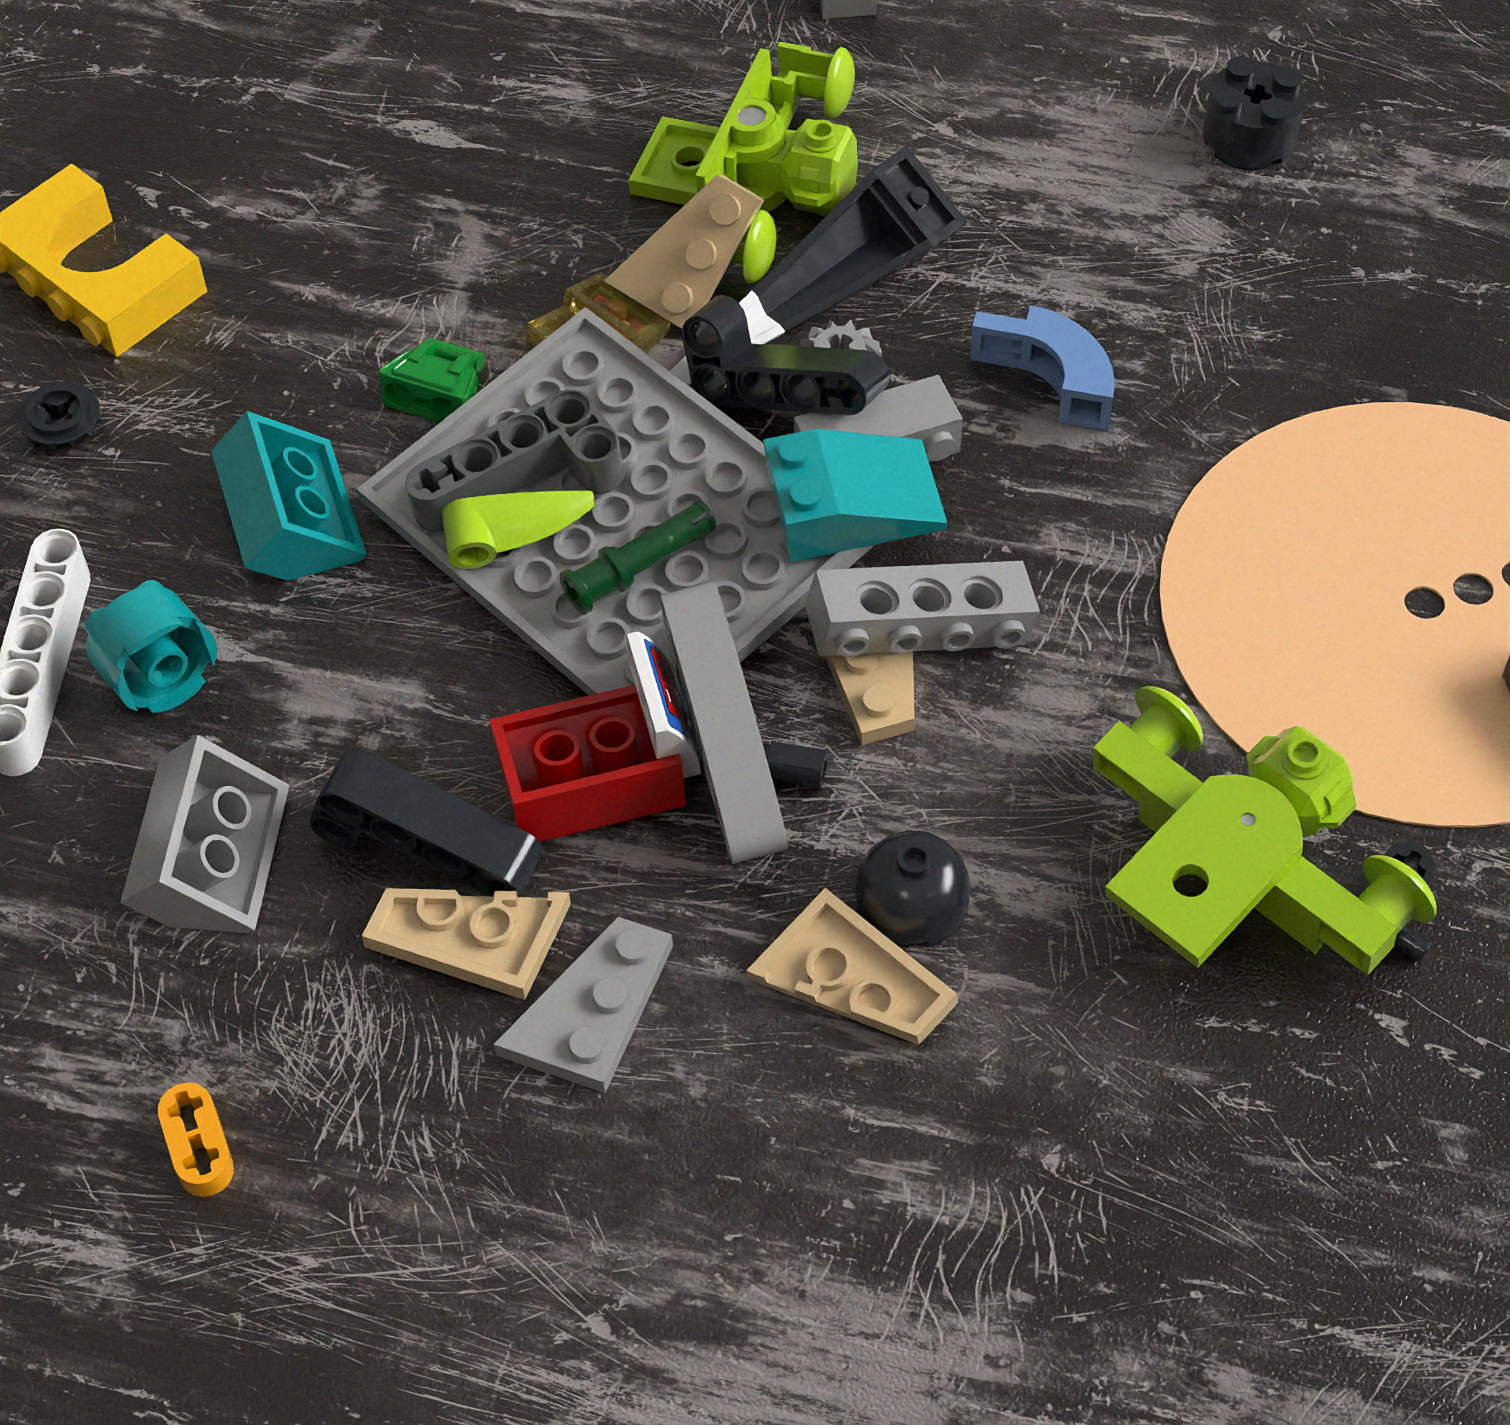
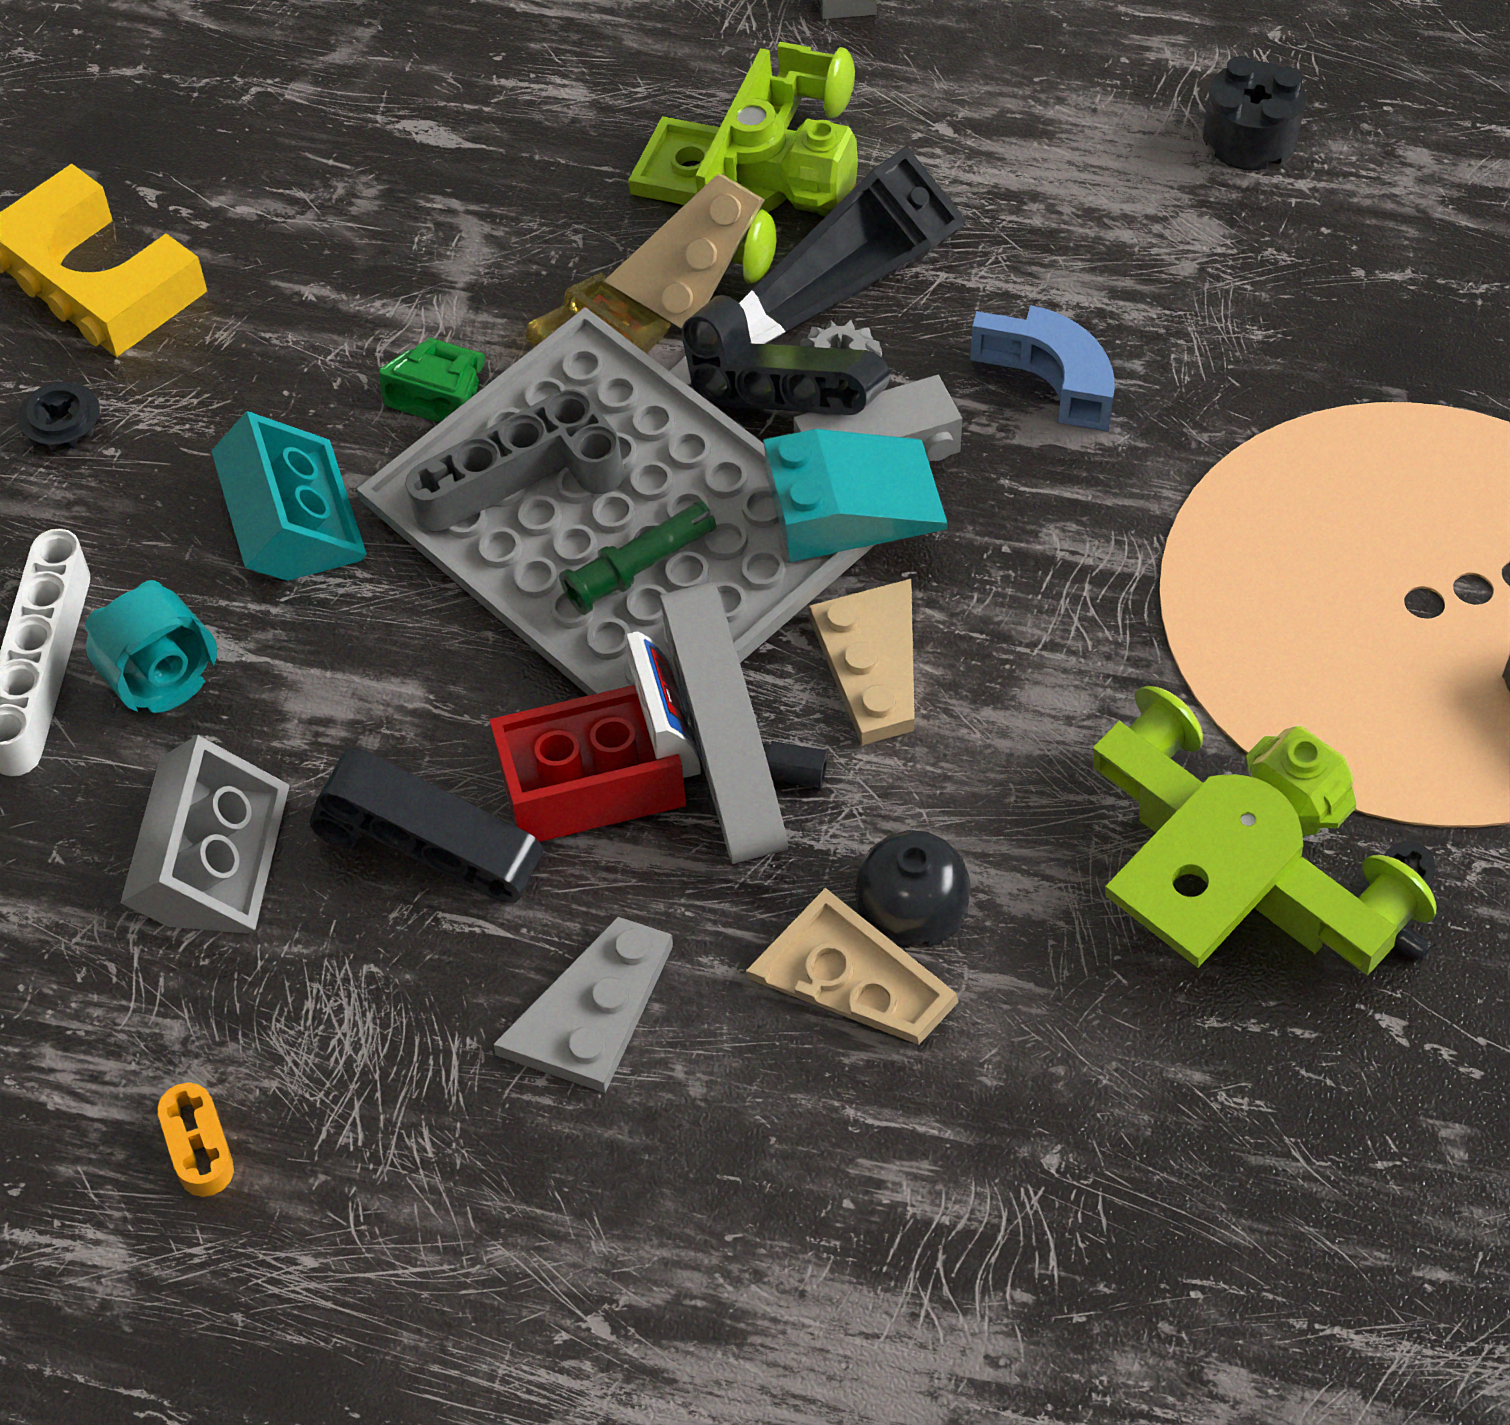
tan wing [362,888,571,1000] -> none
lime piece [442,491,595,569] -> none
light grey brick [805,561,1040,657] -> none

